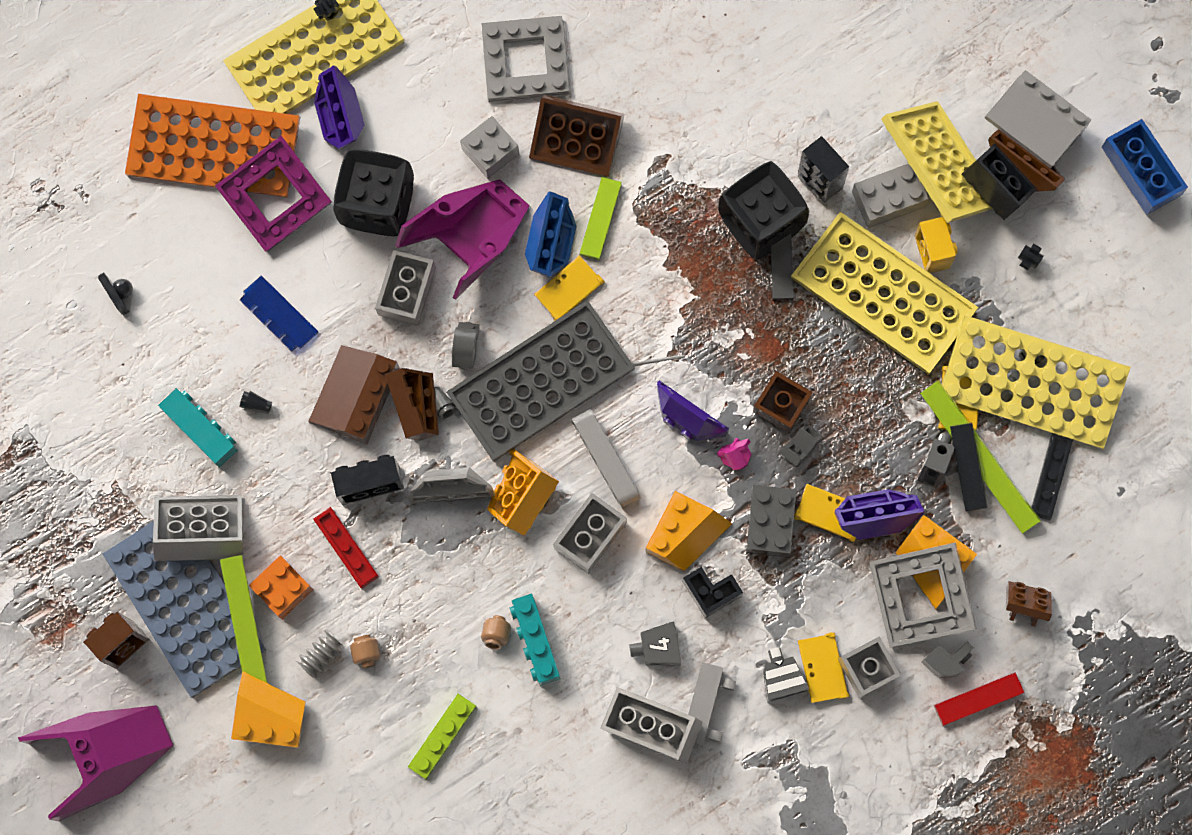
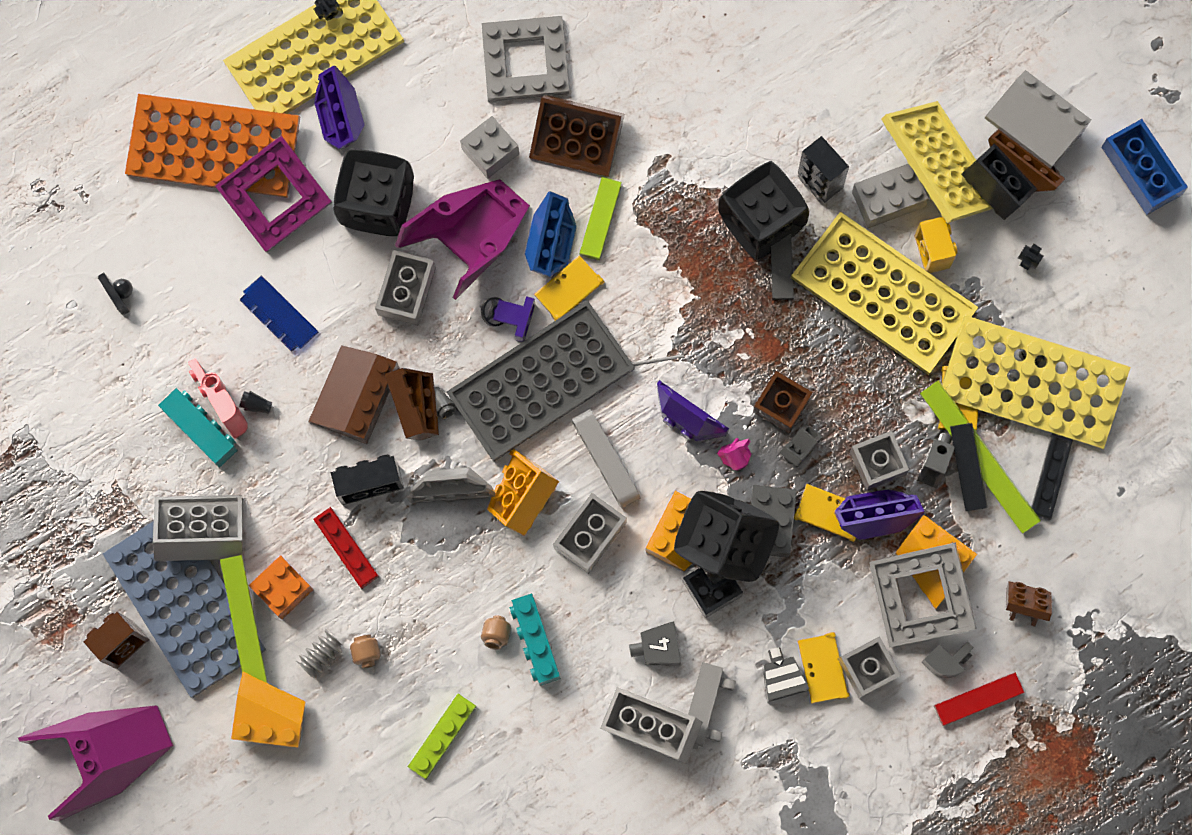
dark grey brick [452,322,480,369] -> none
none -> plate [188,358,248,439]
none -> dark purple piece [481,296,536,343]
none -> black piece [674,491,779,582]
none -> light grey brick [850,431,909,491]

